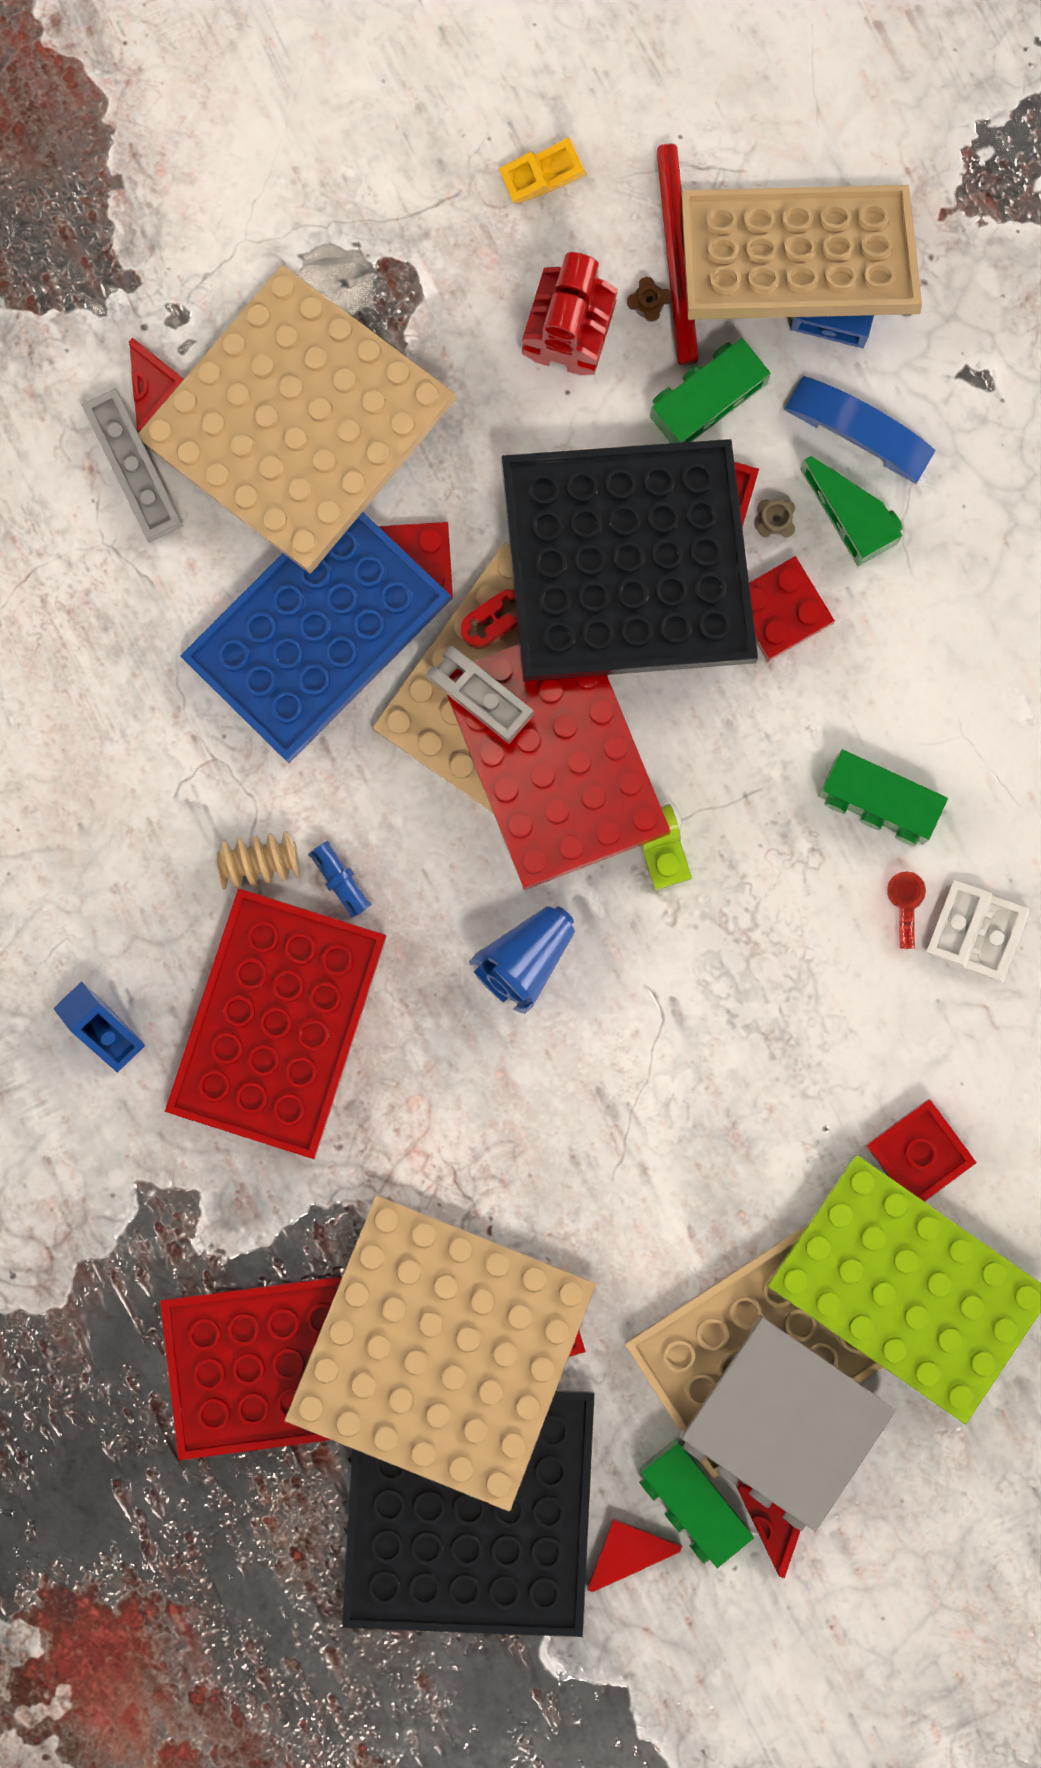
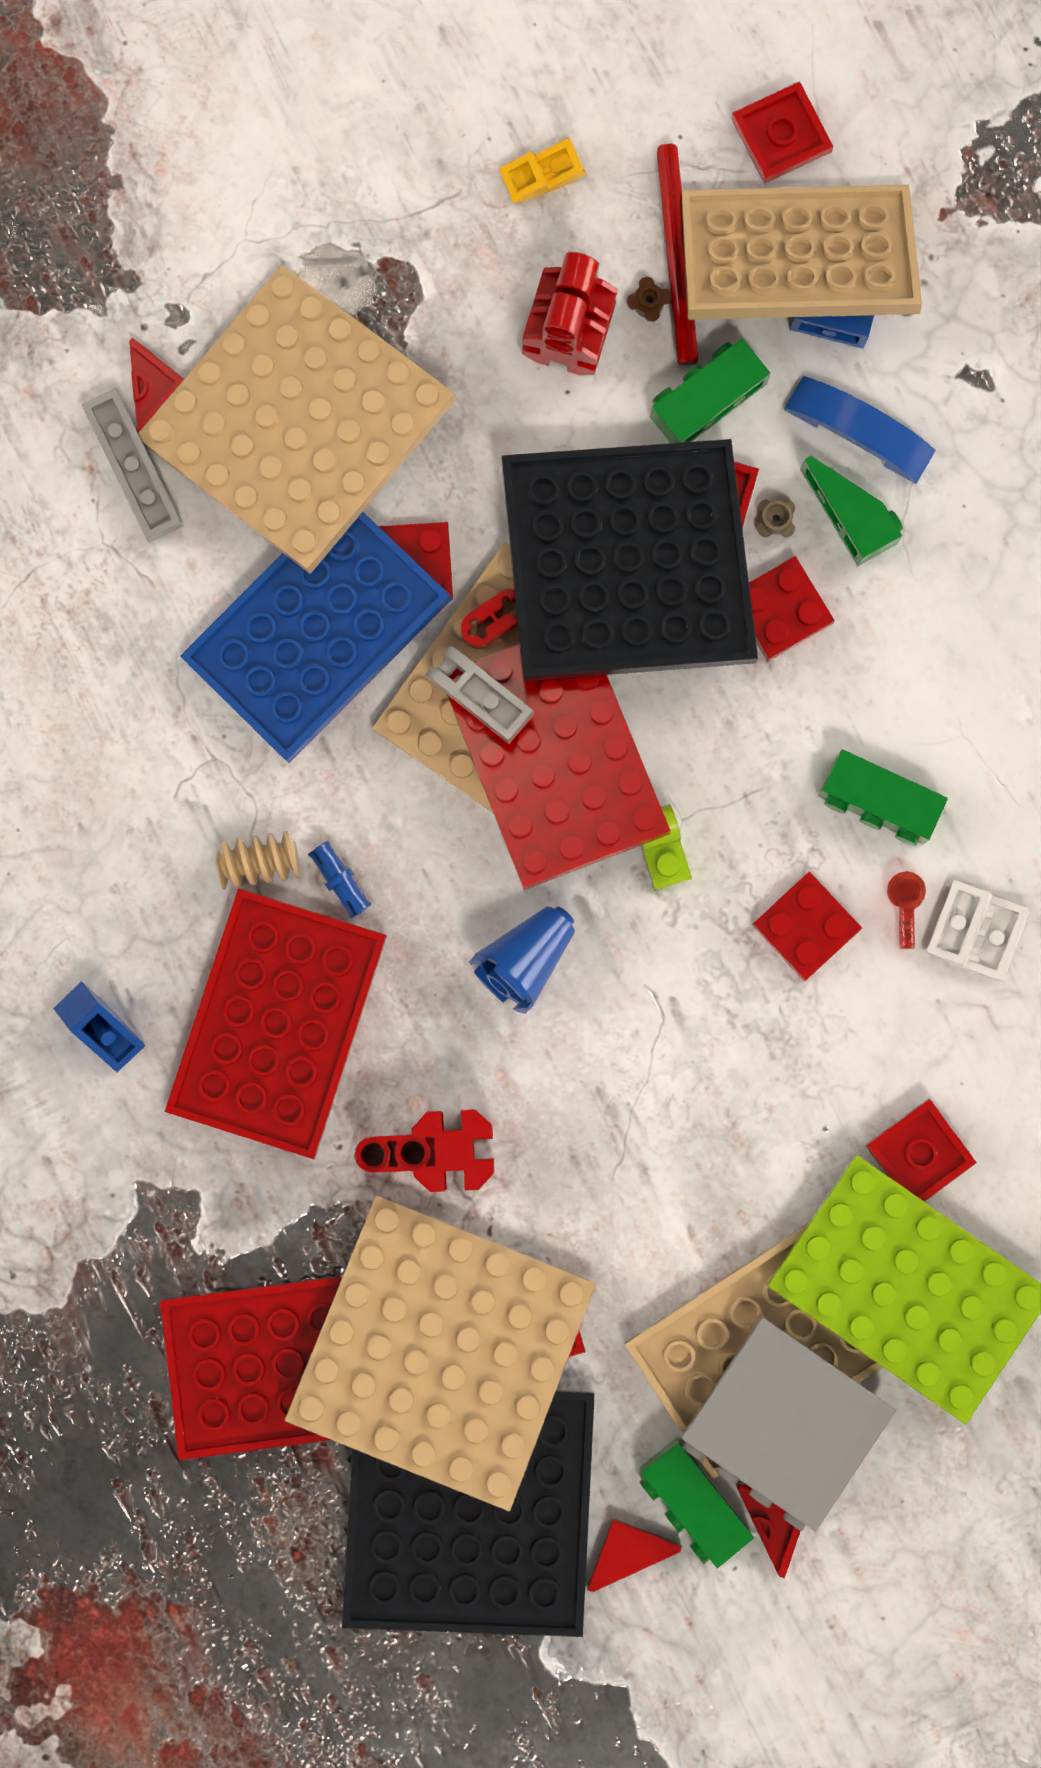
none -> red connector [354,1109,495,1192]
none -> red plate [731,81,834,184]
none -> red plate [752,871,862,982]

